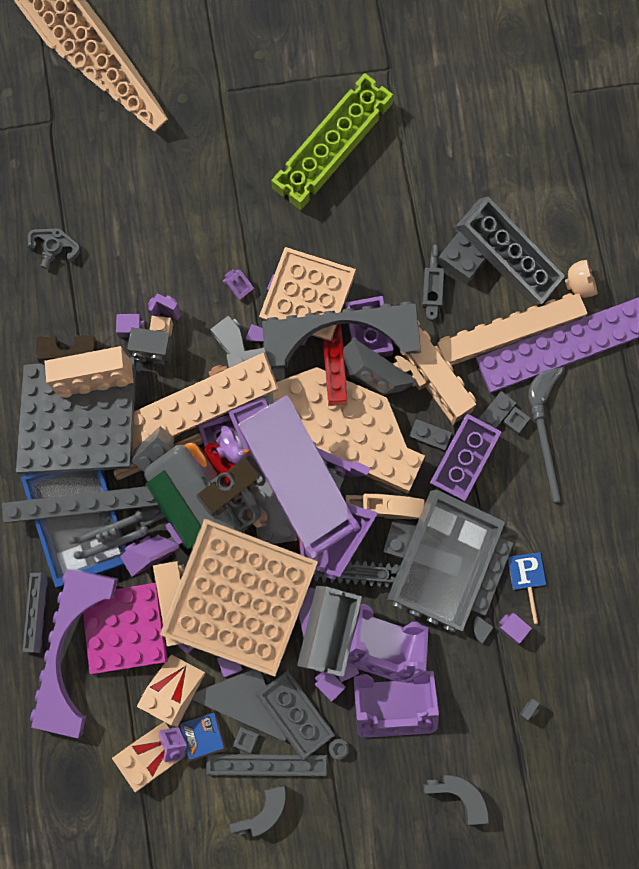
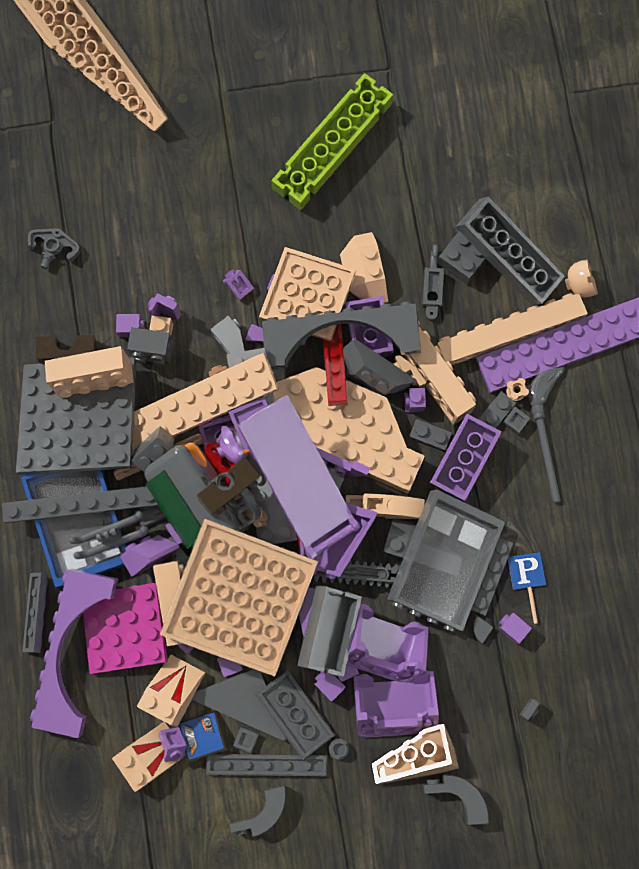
none -> light nougat wedge [340,232,388,304]
none -> light nougat wedge [372,724,458,784]
none -> medium lavender brick [404,388,426,412]
none -> light nougat brick [506,378,529,401]

